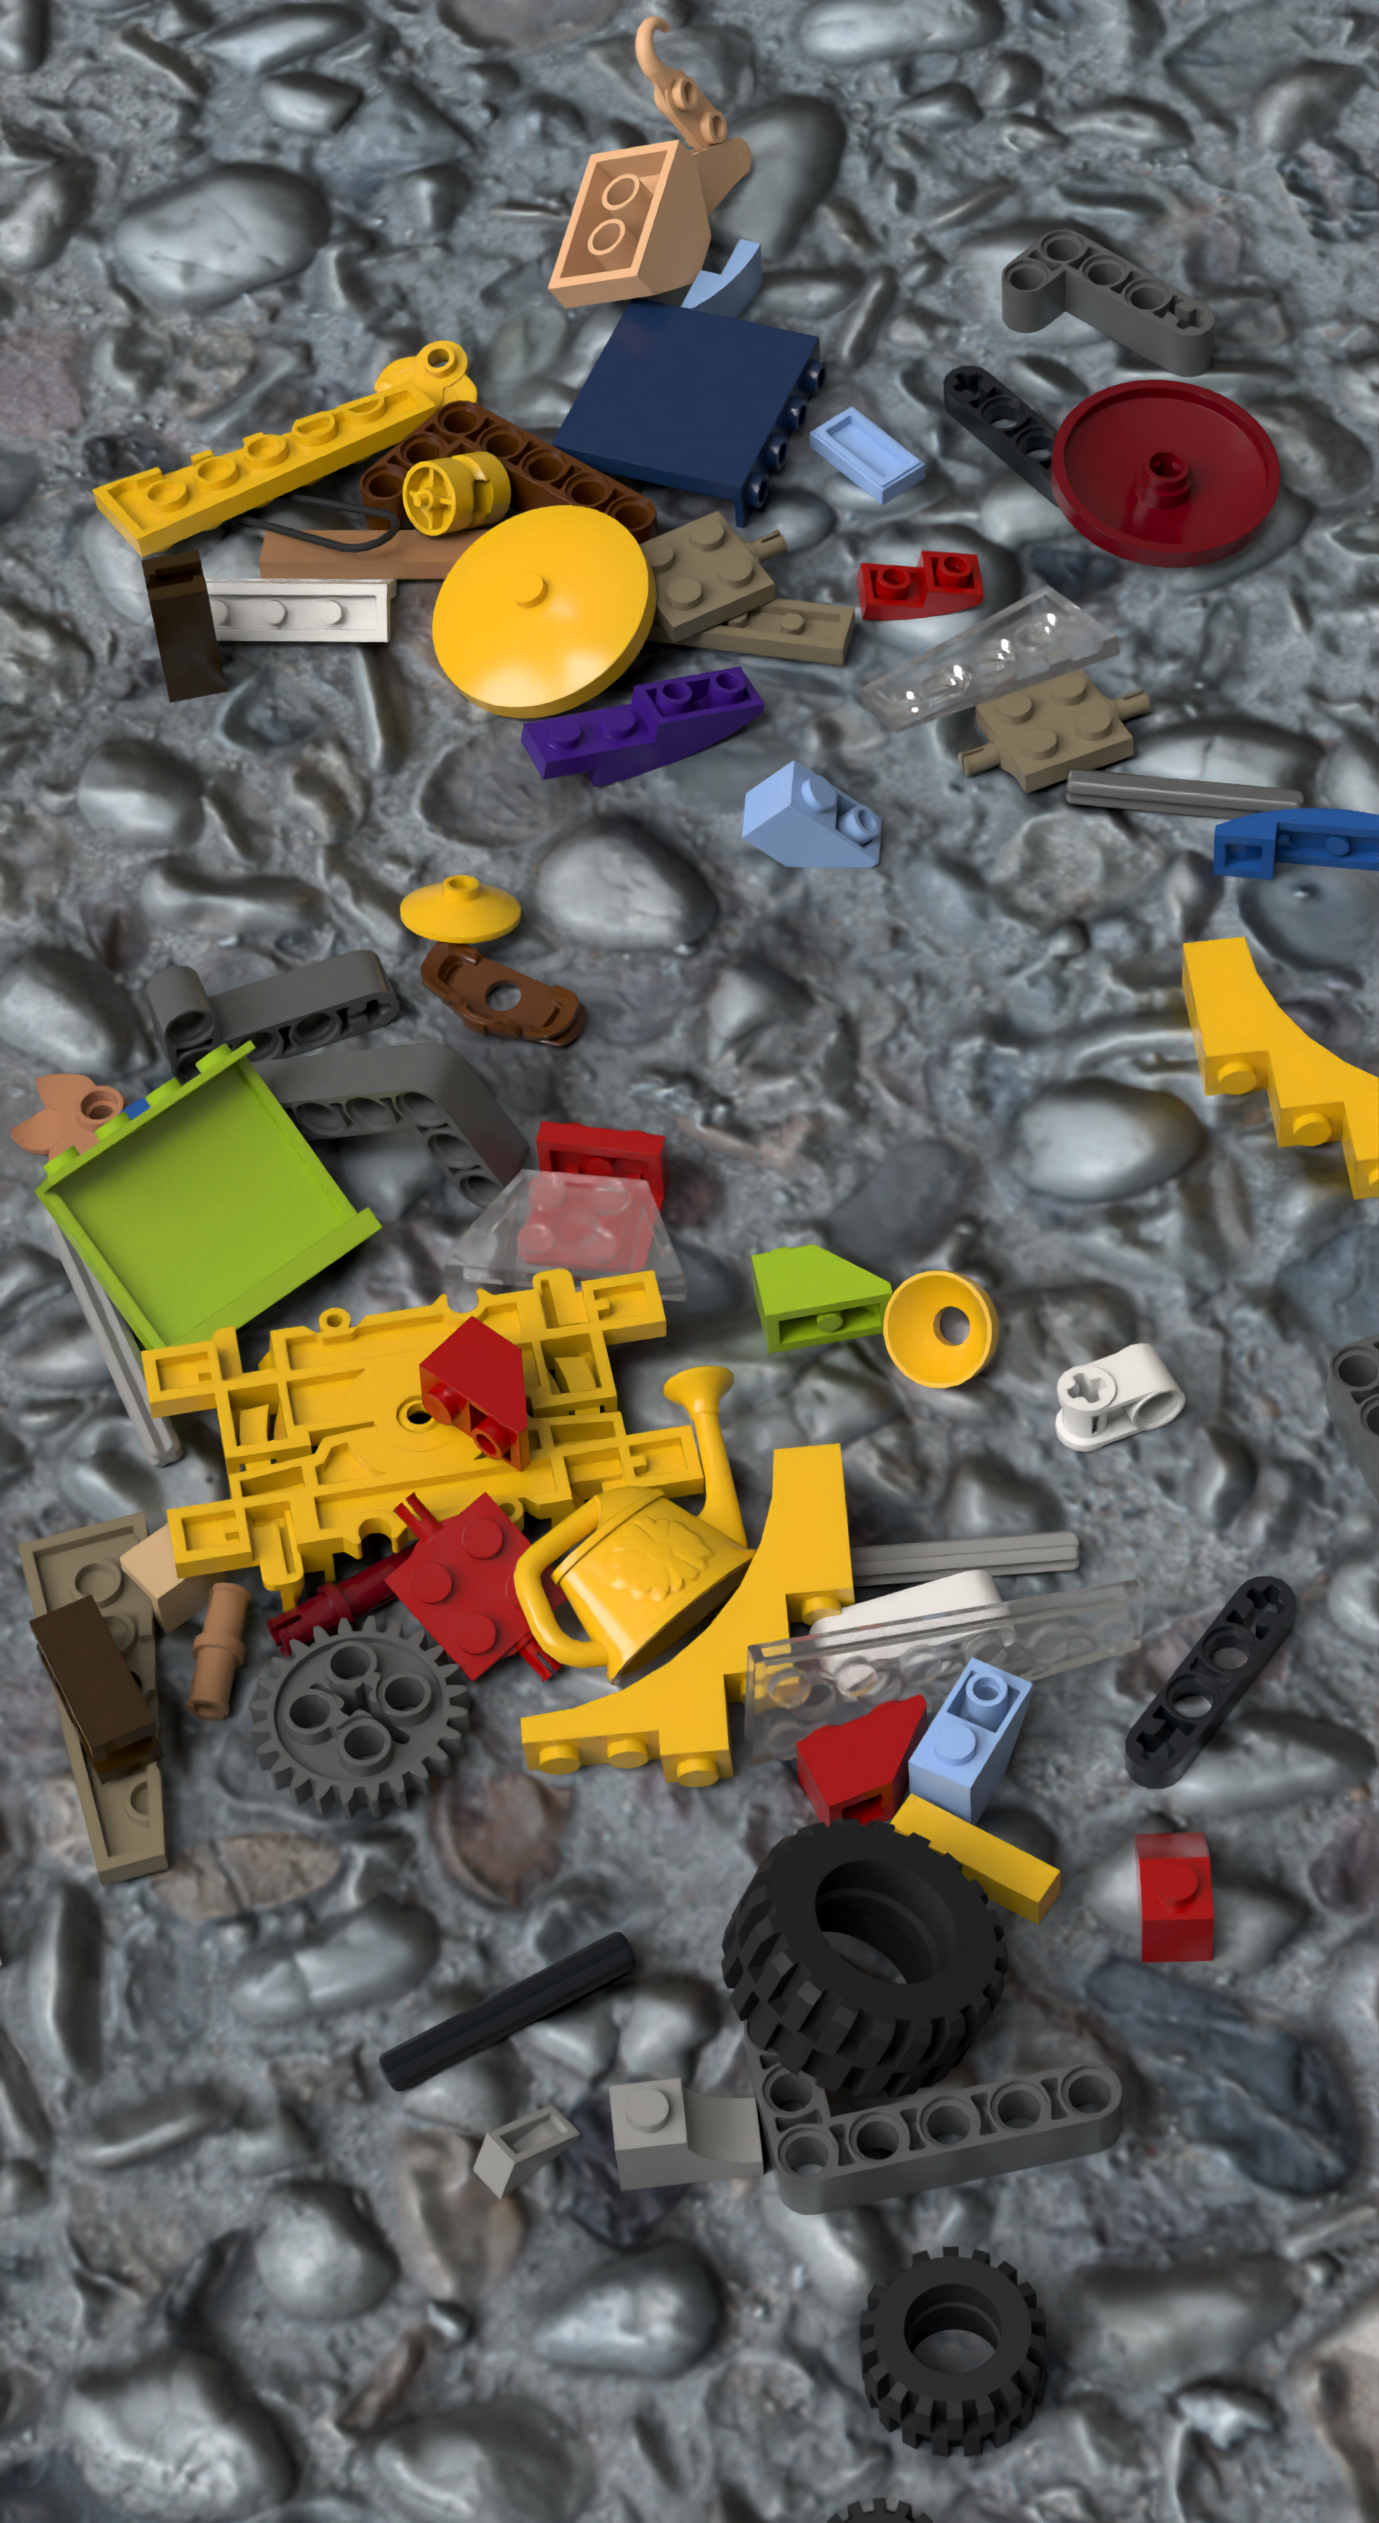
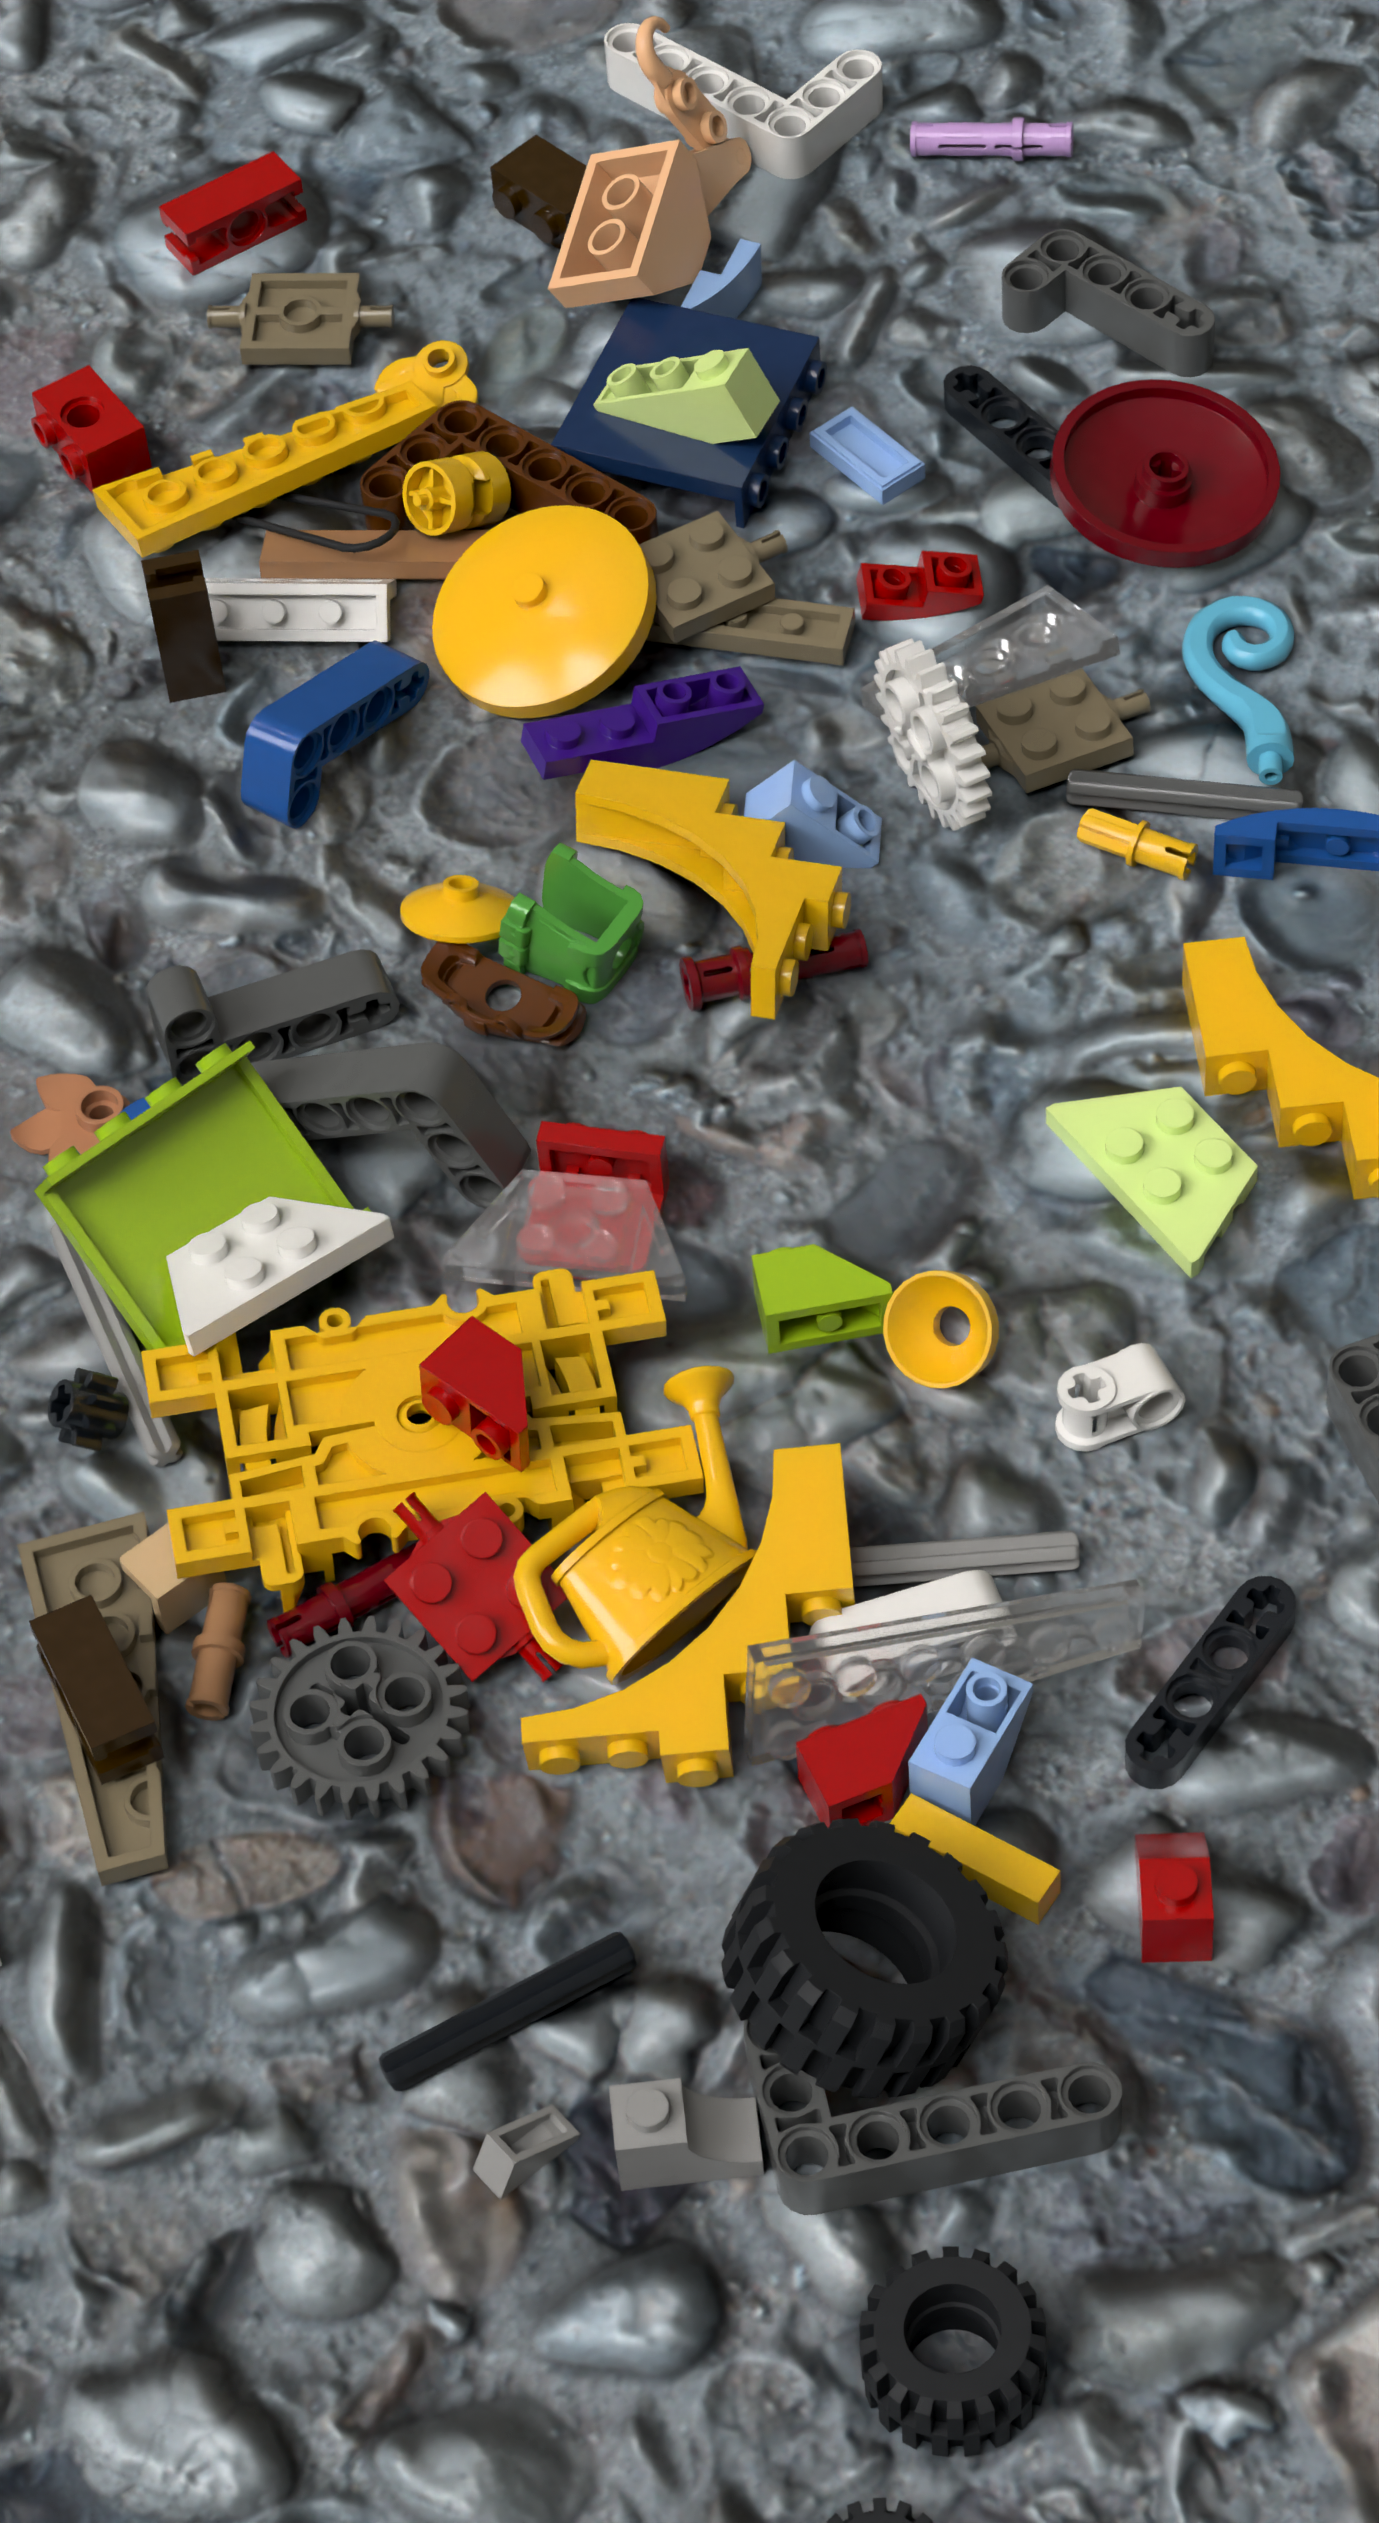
none -> red brick [31,365,152,494]
none -> black gear [48,1368,129,1451]
none -> red piece [159,151,307,276]
none -> white wing [166,1196,394,1357]
none -> dark tan plate [207,273,395,365]
none -> blue beam [241,640,429,829]
none -> dark brown brick [490,135,587,249]
none -> bright green piece [498,842,644,1004]
none -> yellow arch [575,760,851,1020]
none -> yellowish green slope [593,348,780,444]
none -> white beam [604,23,883,179]
none -> dark red pin [679,928,869,1011]
none -> white gear [874,638,992,831]
none -> lavender pin [910,118,1074,161]
none -> yellowish green wing [1046,1087,1258,1278]
none -> yellow axle [1077,808,1198,881]
none -> medium azure plant [1182,596,1295,785]

